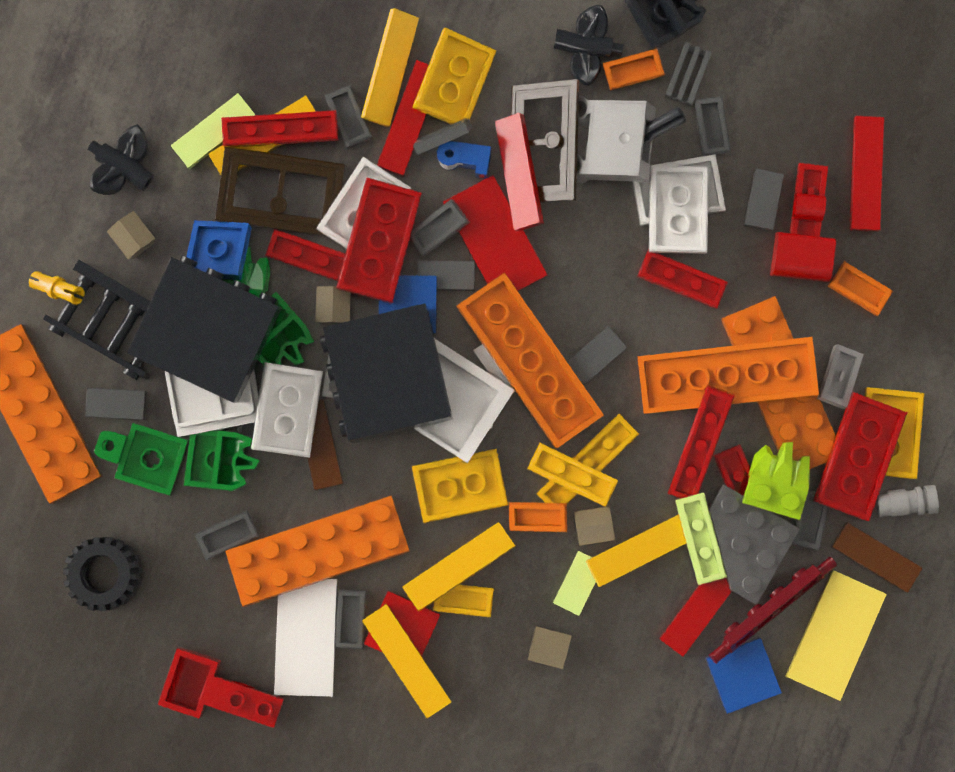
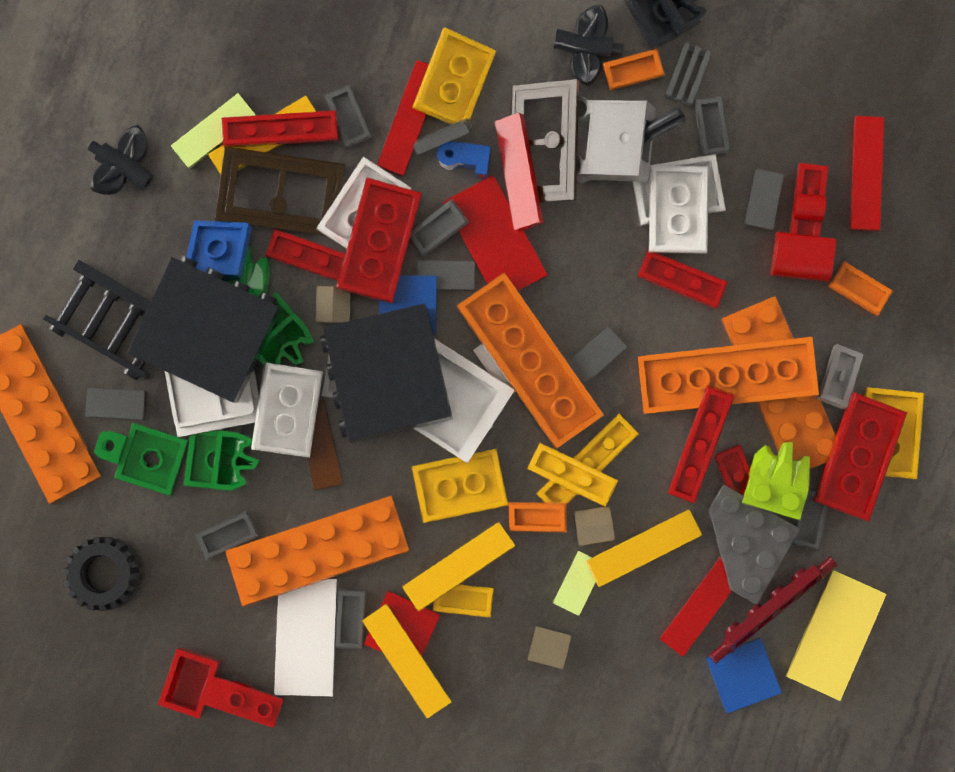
yellow pin [29,271,85,305] -> none
dark tan piece [107,211,155,259] -> none
yellow tile [361,8,419,127] -> none
yellowish green tile [675,492,727,585] -> none
reddish brown tile [831,522,922,593] -> none
light grey axle [876,485,939,517] -> none

